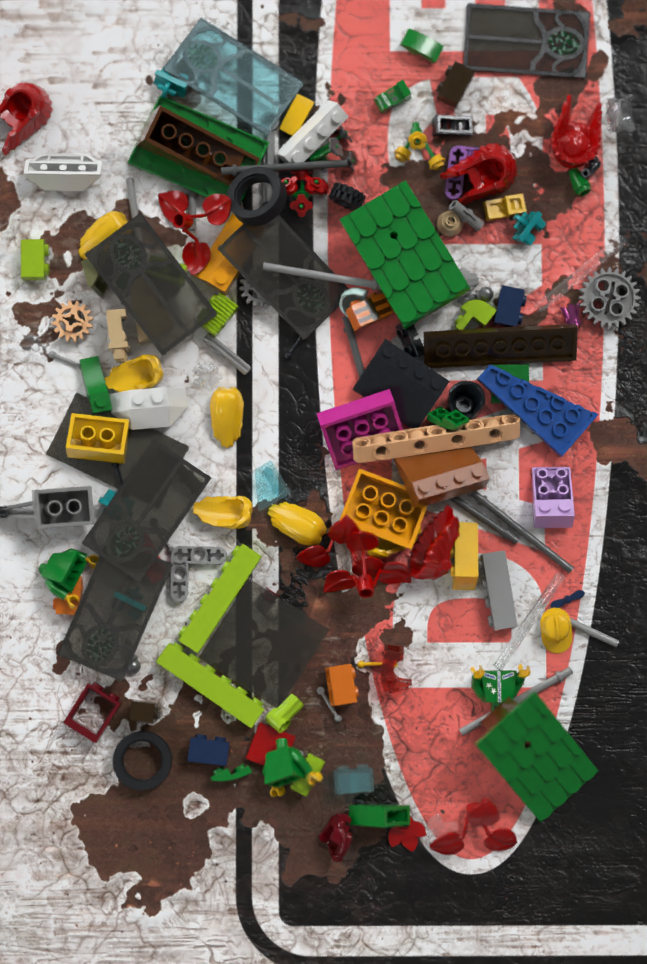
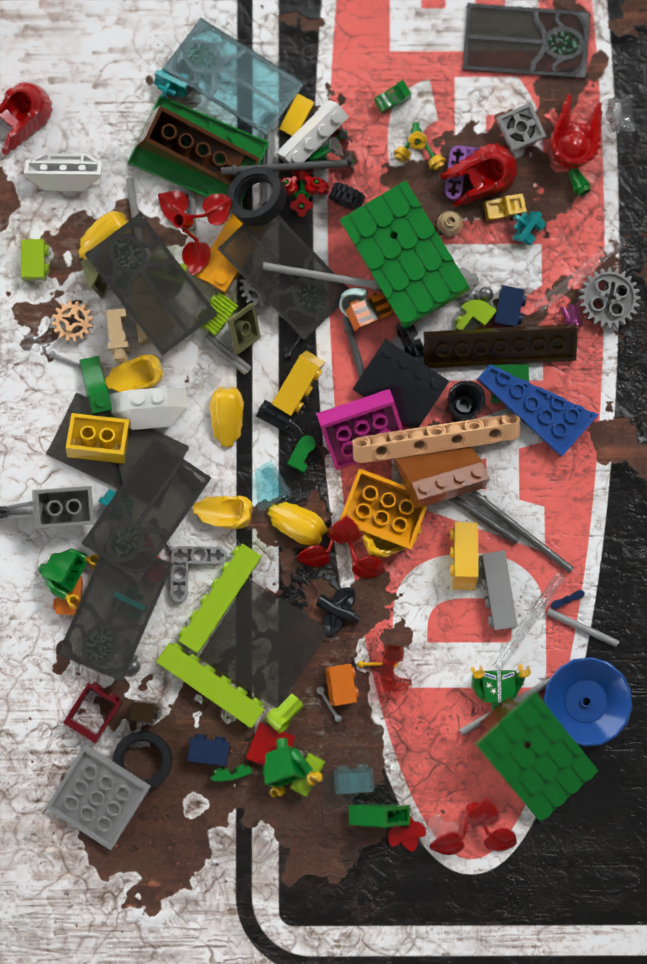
dark red piece [319,813,352,862] -> none
red plant [323,531,412,598] -> none
green slope [400,29,444,63] -> none
red piece [409,505,460,580] -> none
green slope [427,406,470,430] -> none
black slope [432,115,473,137] -> none
dark brown brick [436,61,475,109] -> none
light grey pin [449,200,484,231] -> none
lavender slope [532,467,575,528] -> none
yellow piece [540,608,573,653] -> none
black arm [581,156,601,178] -> none
none -> light grey plate [46,744,151,850]
none -> olive slope [228,303,261,354]
none -> black hinge [256,400,298,434]
none -> yellow wedge [272,350,326,416]
none -> green leg [287,435,316,474]
none -> black plant [315,587,361,638]
none -> light grey piece [496,102,547,153]
none -> blue dish [543,657,632,747]

